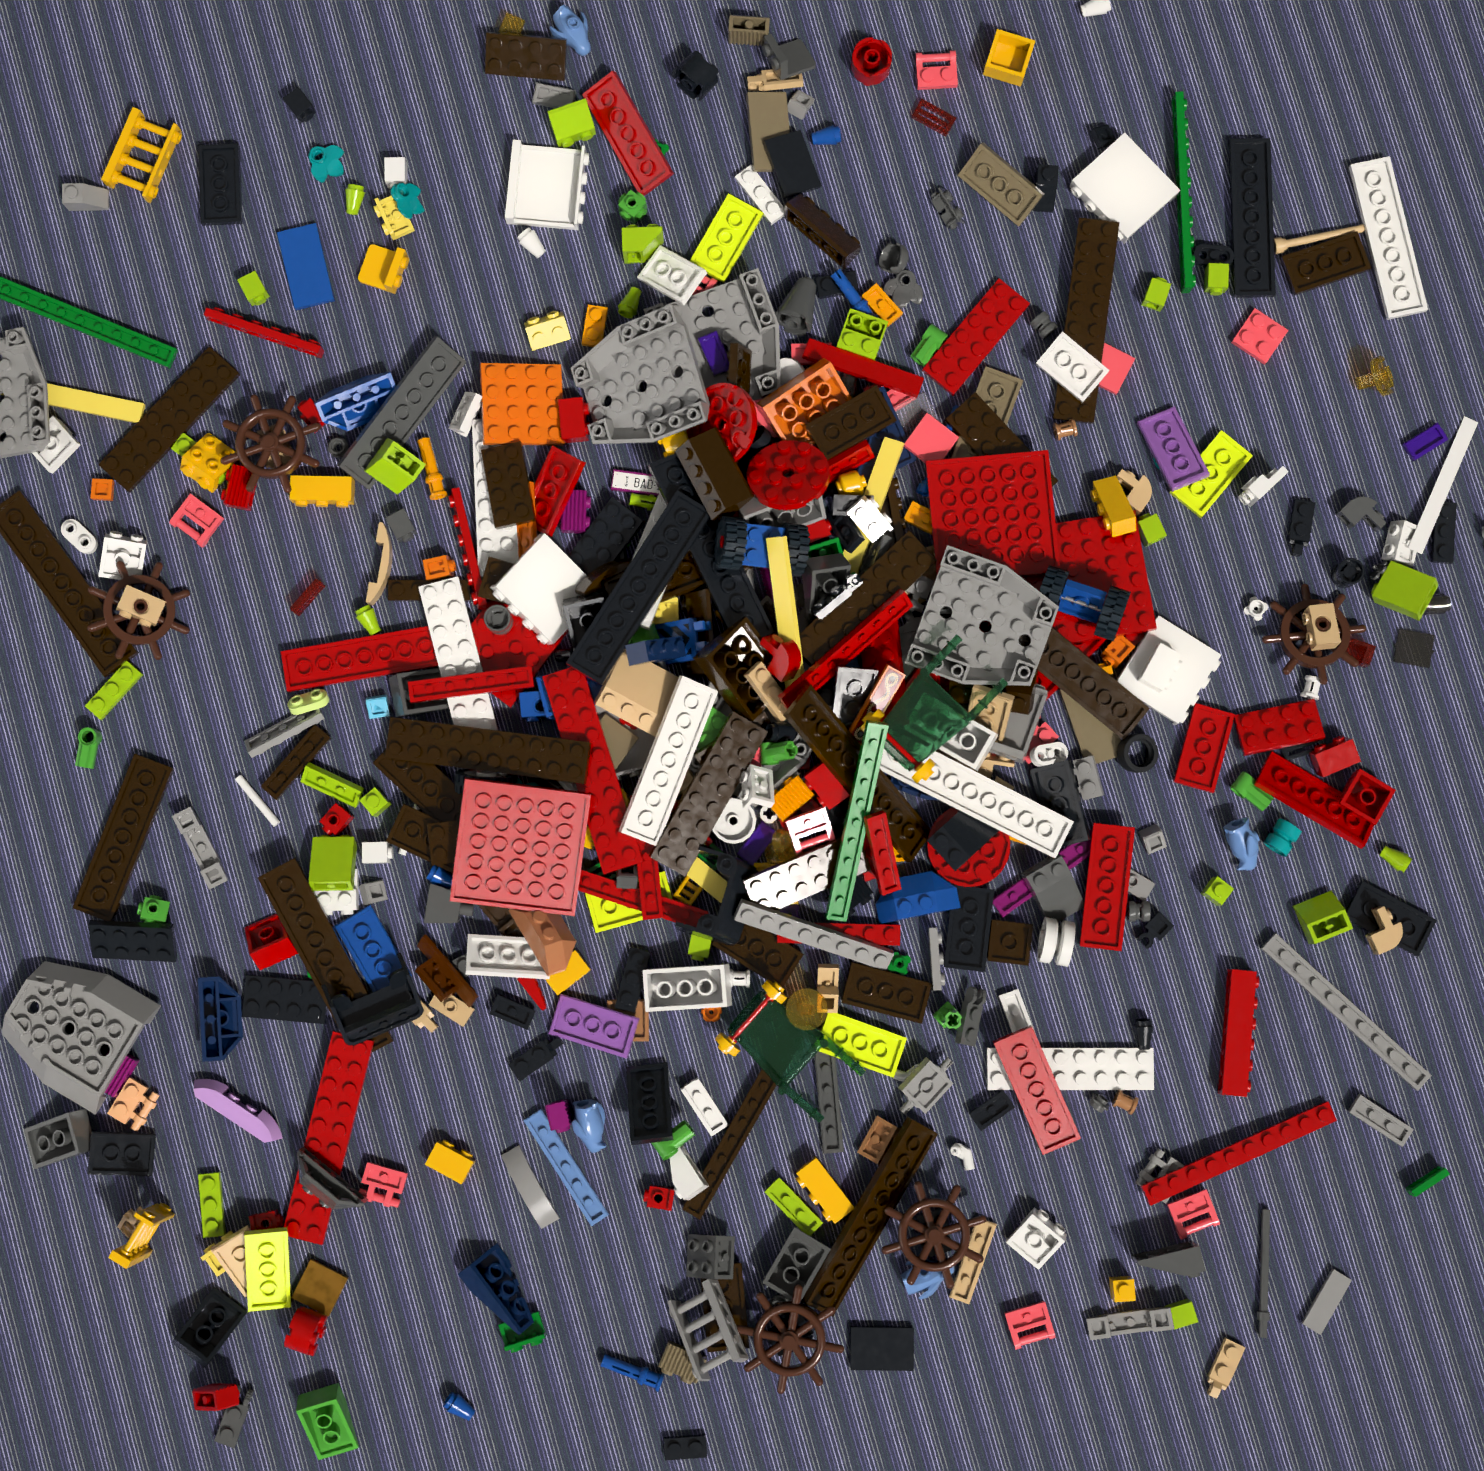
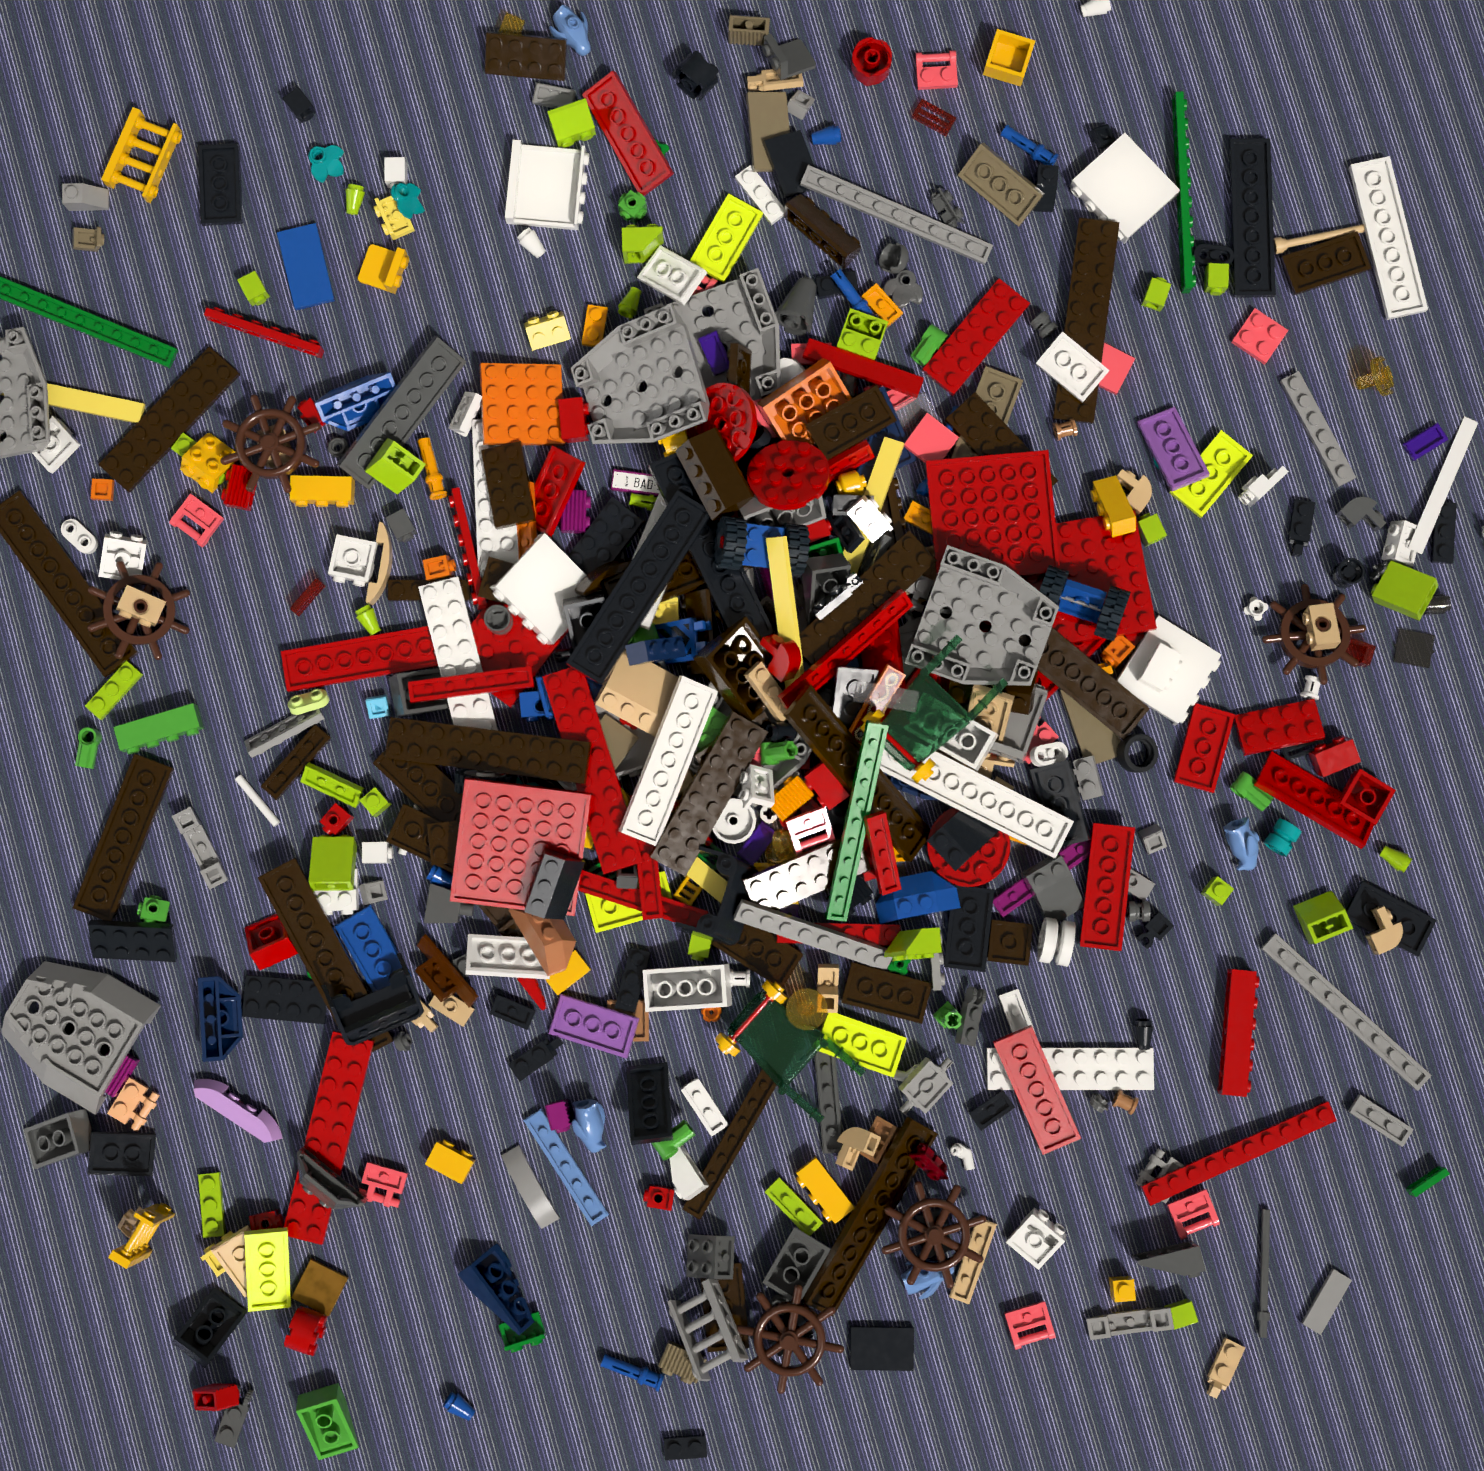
none -> dark tan bracket [73,227,104,252]
none -> bright green brick [113,703,204,754]
none -> white plate [328,534,378,587]
none -> dark grey plate [394,1031,412,1052]
none -> black slope [524,848,585,920]
none -> light grey plate [800,165,993,265]
none -> tan brick [835,1127,881,1171]
none -> clear tile [853,680,920,713]
none -> lime slope [884,927,942,961]
none -> dark red hinge [909,1143,949,1181]
none -> blue pin [1000,125,1059,165]
none -> light grey plate [1280,371,1356,488]

